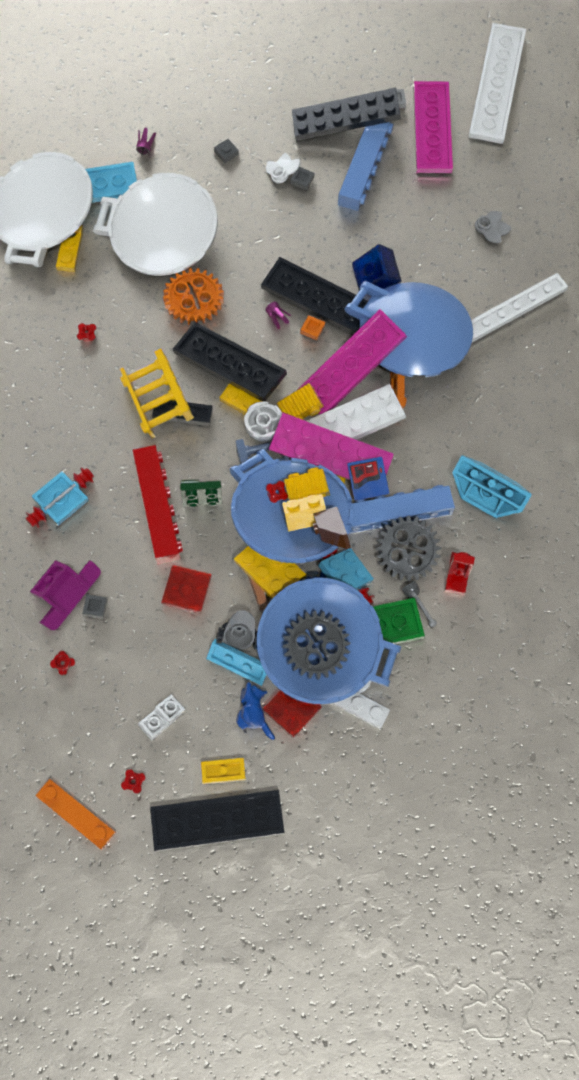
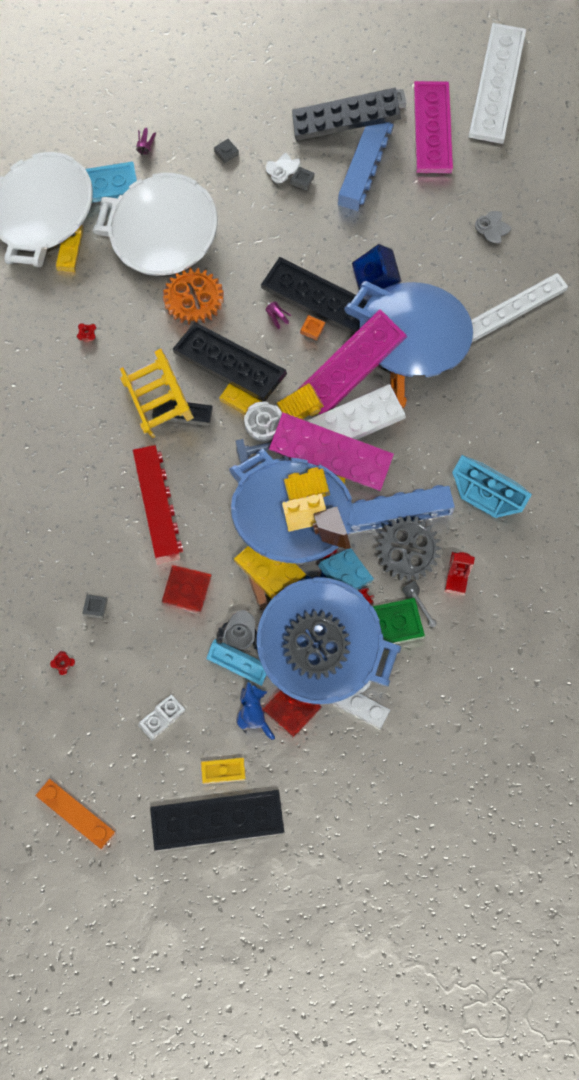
medium azure plate [25,467,94,528] -> none
magenta plate [30,560,101,631] -> none
red plate [121,769,146,794] -> none
dark green plate [180,479,223,507] -> none
red plate [266,481,288,503] -> none
sticker [347,457,389,501] -> none

